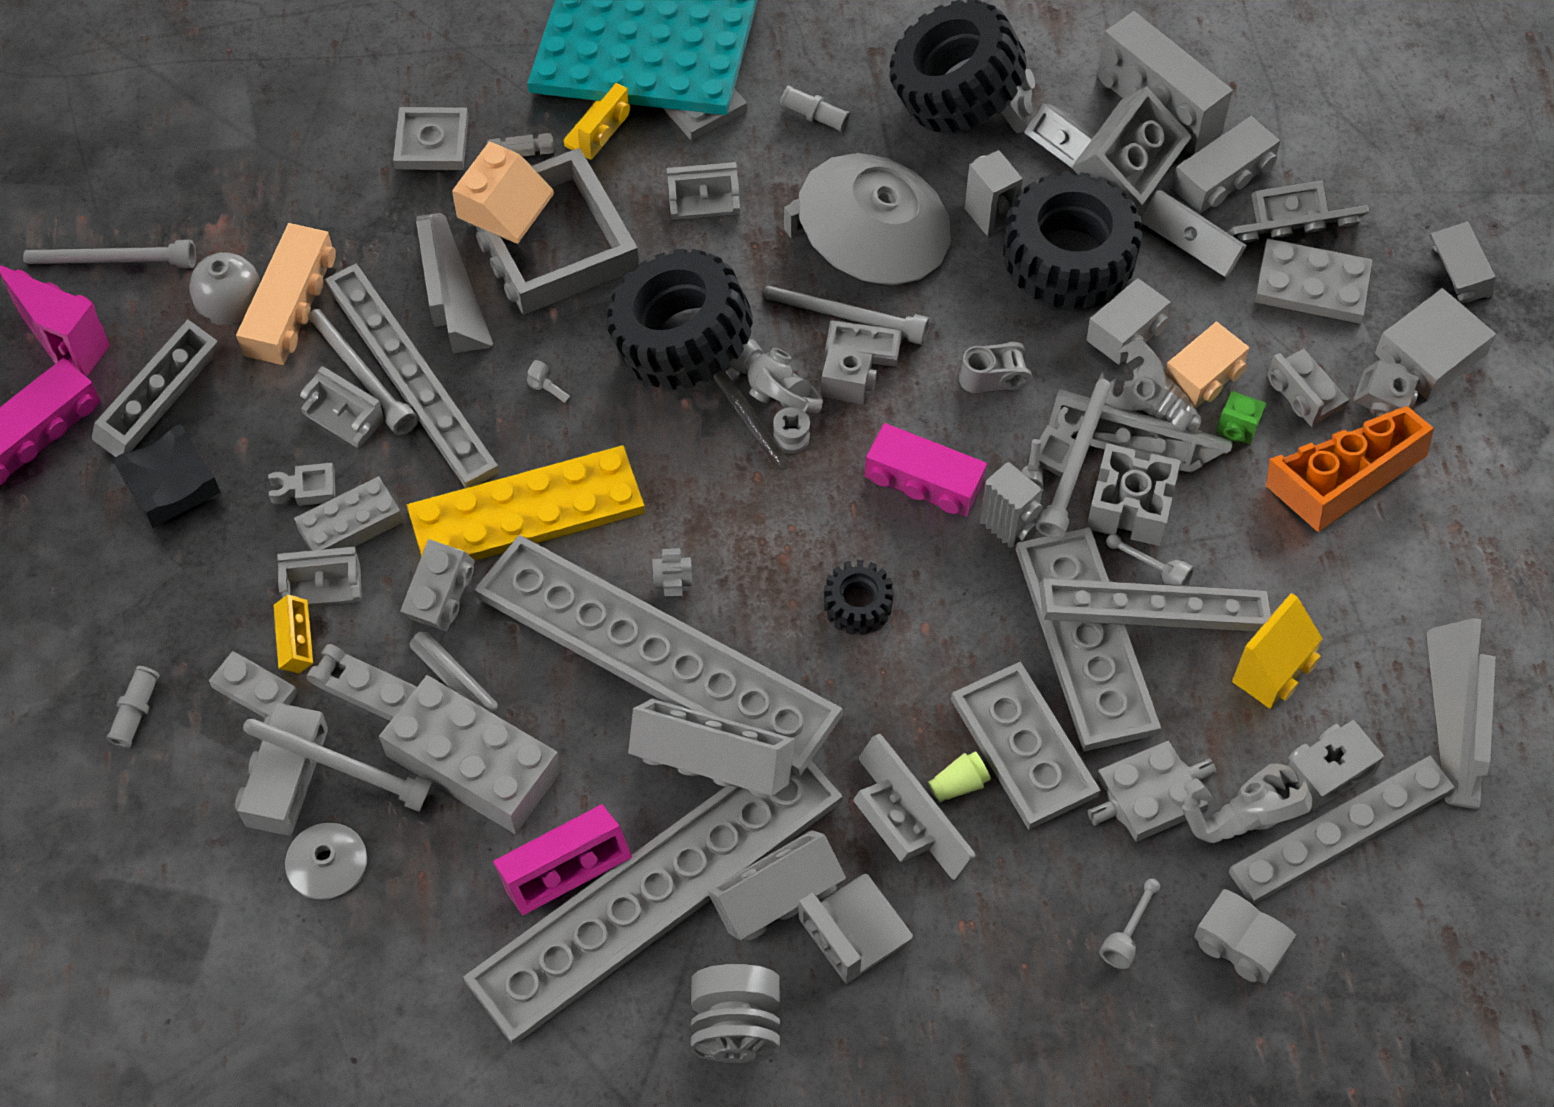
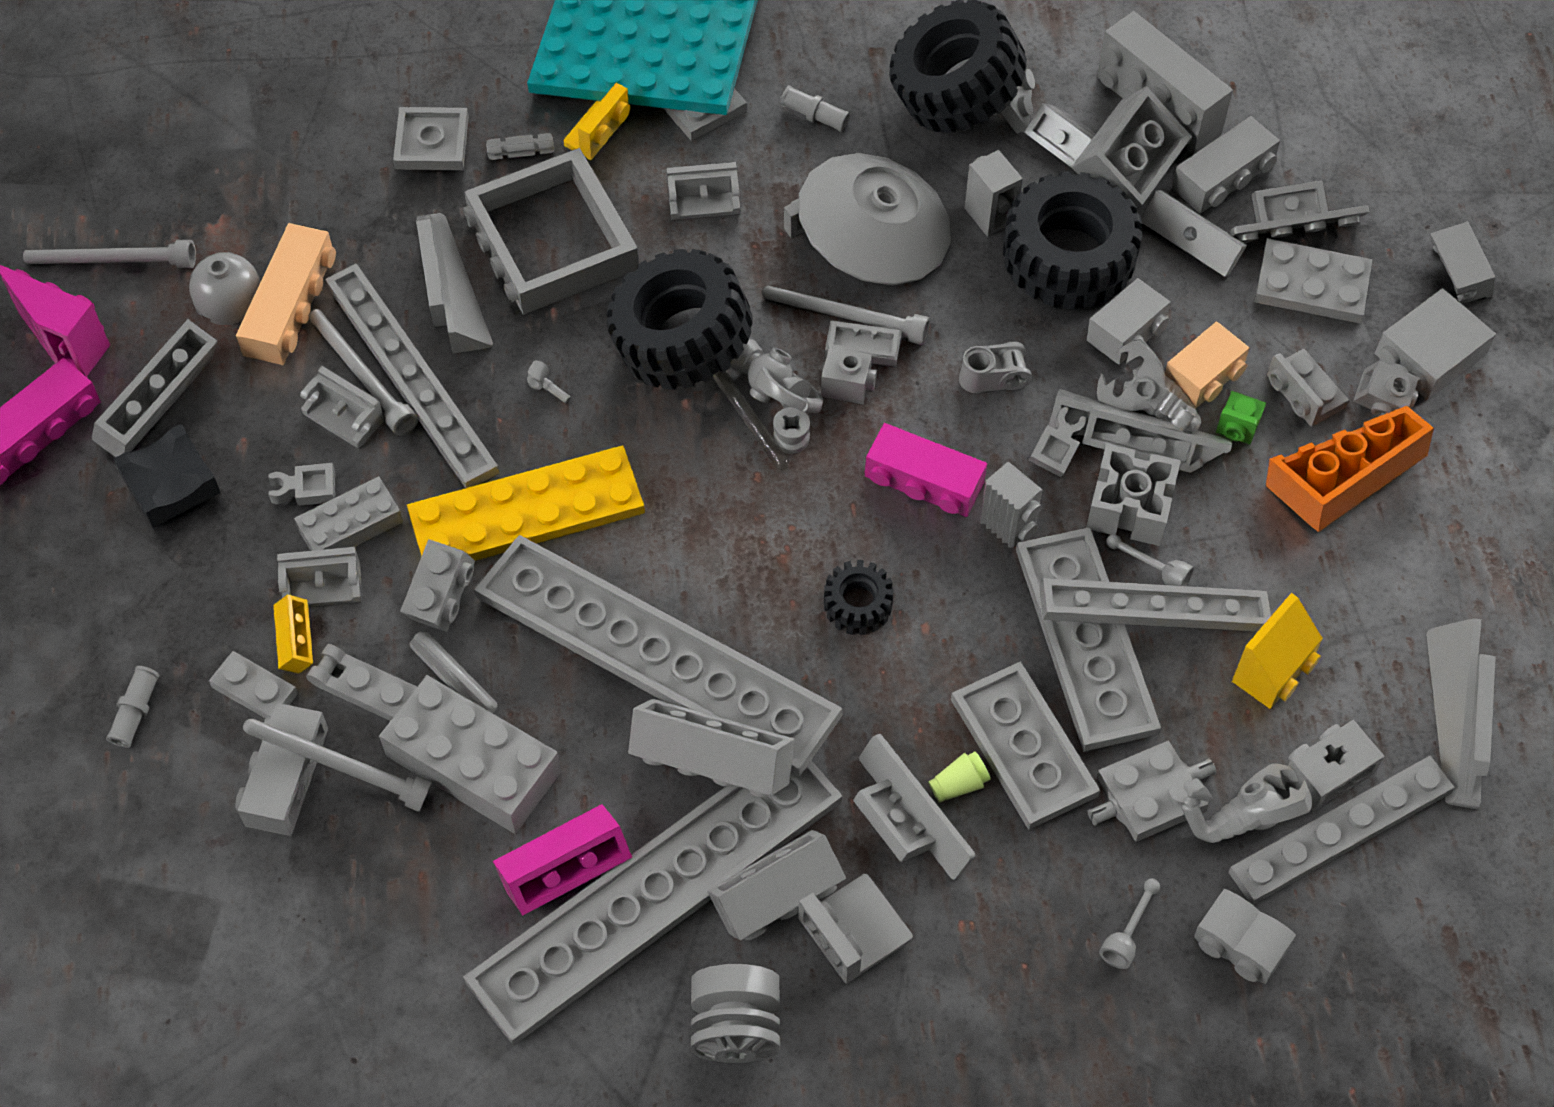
light grey dish [285,823,367,901] -> none
light nougat slope [452,141,554,244] -> none
light grey gear [652,548,692,597] -> none
light grey hand [1021,439,1043,489] -> none
light grey piece [1036,379,1111,538] -> none

